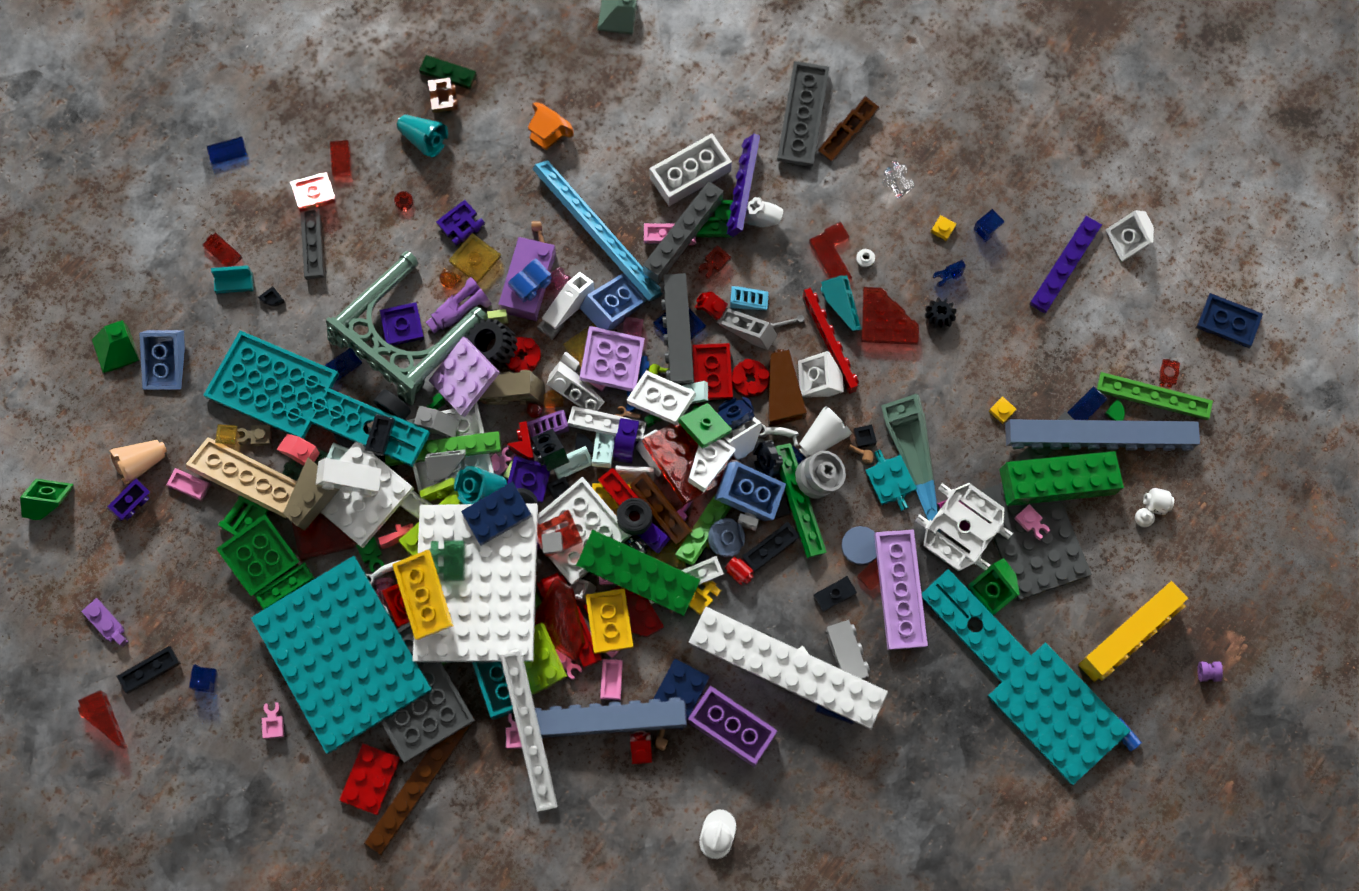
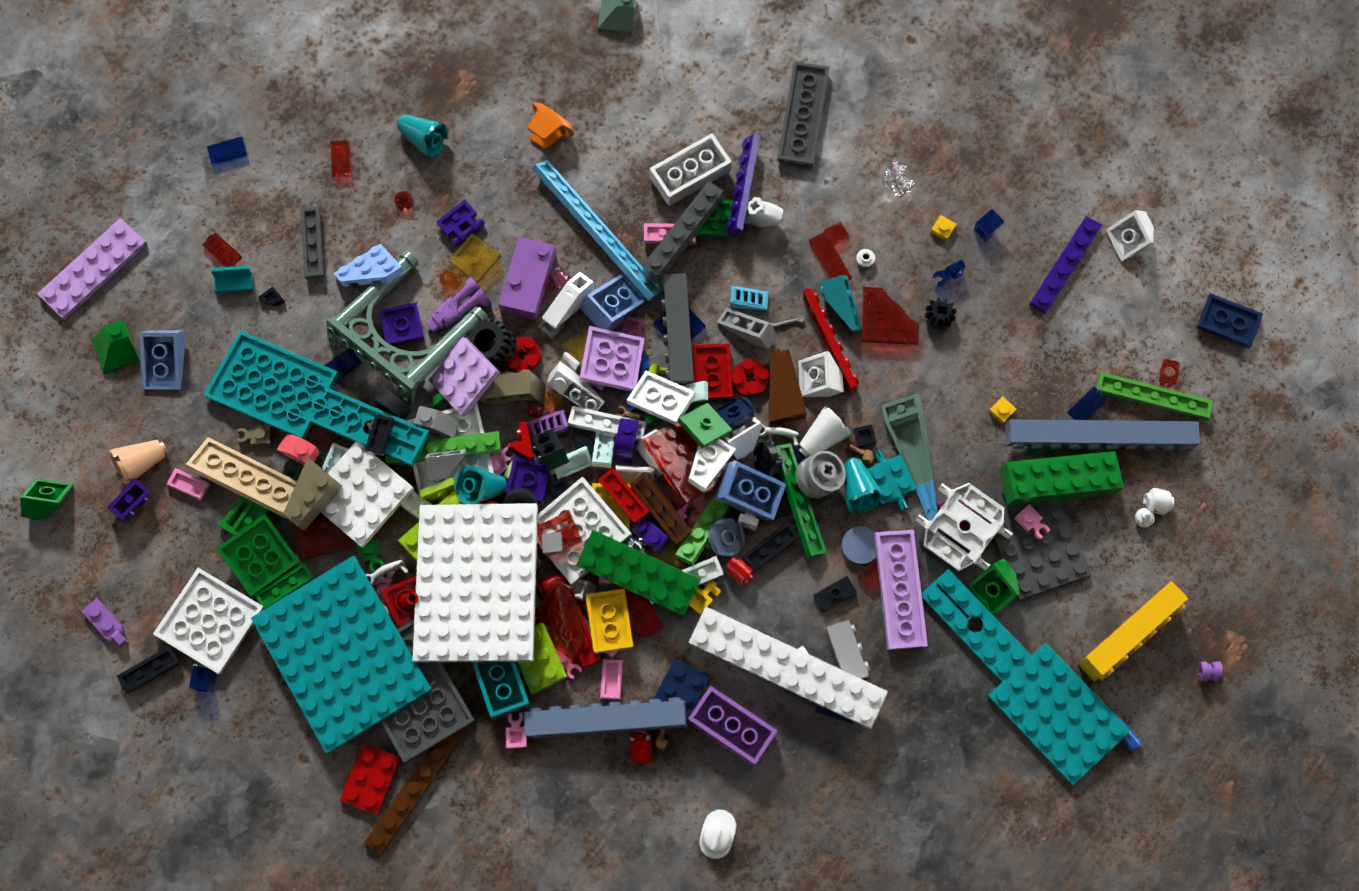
clear red slope [78,690,127,749] -> none
clear yellow tile [215,424,237,445] -> none
bright pink plate [262,702,284,739] -> none
tile [291,173,336,212] -> none
white brick [316,458,381,497] -> none
coral slope [378,523,414,550] -> none
yellow plate [392,550,453,640] -> none
dark green plate [419,55,477,90] -> none
dark orange cylinder [428,78,458,113] -> none
clear green plate [429,540,465,582] -> none
dark blue plate [461,481,532,546] -> none
yellowish green tile [487,309,508,324] -> none
white tile [500,649,558,812] -> none
blue brick [508,258,552,302] -> none
medium nougat hand [531,221,545,243] -> none
black tyre [617,498,652,535] -> none
red bracket [695,291,728,320] -> none
clear red plate [698,245,731,279] -> none
reddish brown slope [818,96,880,162] -> none
green tile [1105,399,1125,421] -> none
none -> lavender plate [37,218,147,320]
none -> white plate [153,568,264,675]
none -> light blue plate [333,244,404,287]
none -> teal cone [843,458,885,513]

